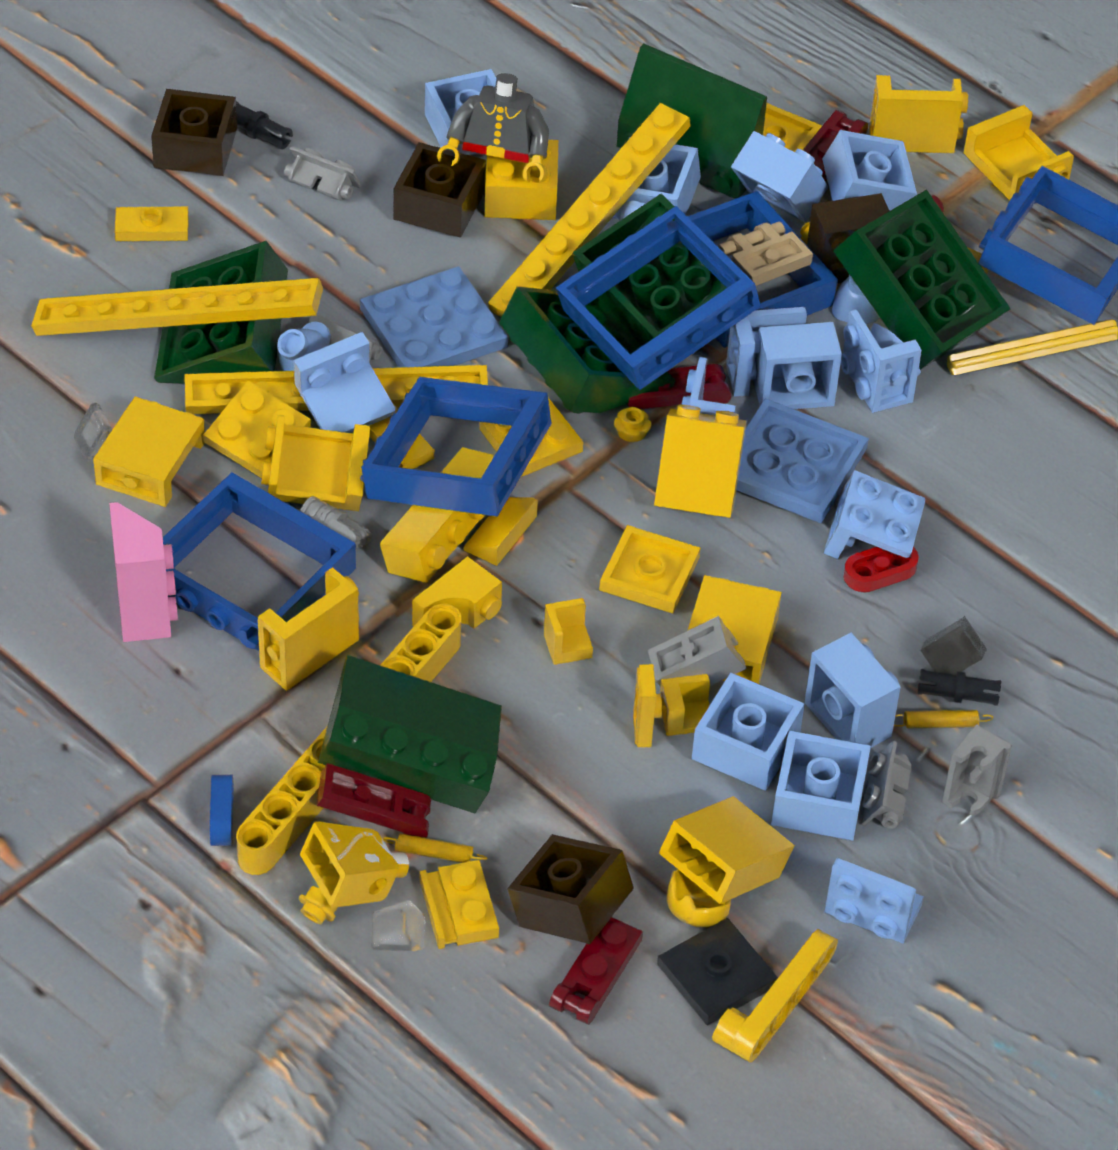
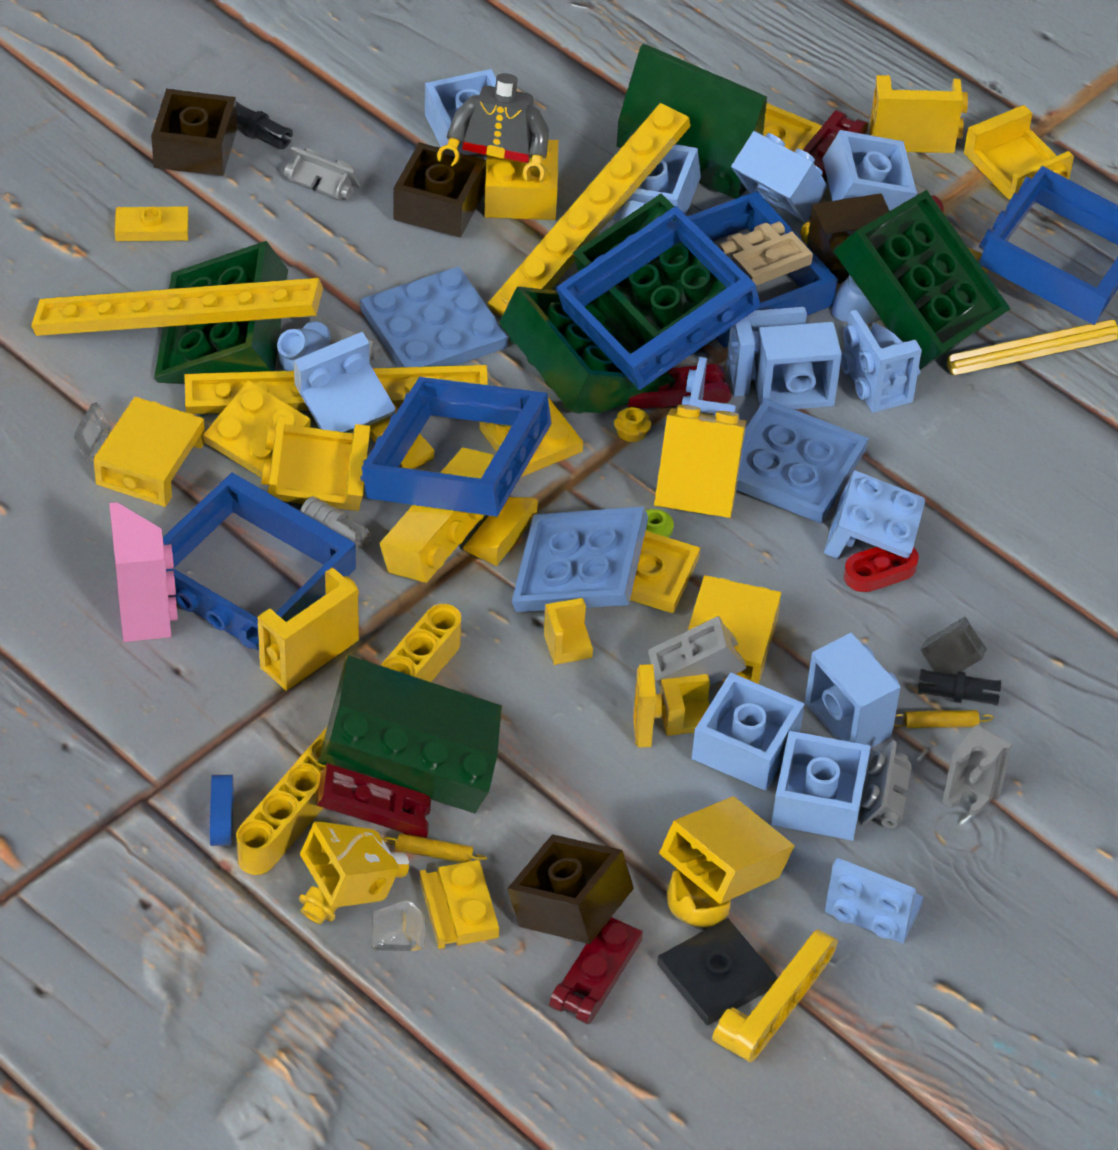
yellow arch [412,556,502,629] -> none
none -> medium blue plate [512,506,648,612]
none -> lime plate [646,509,674,538]

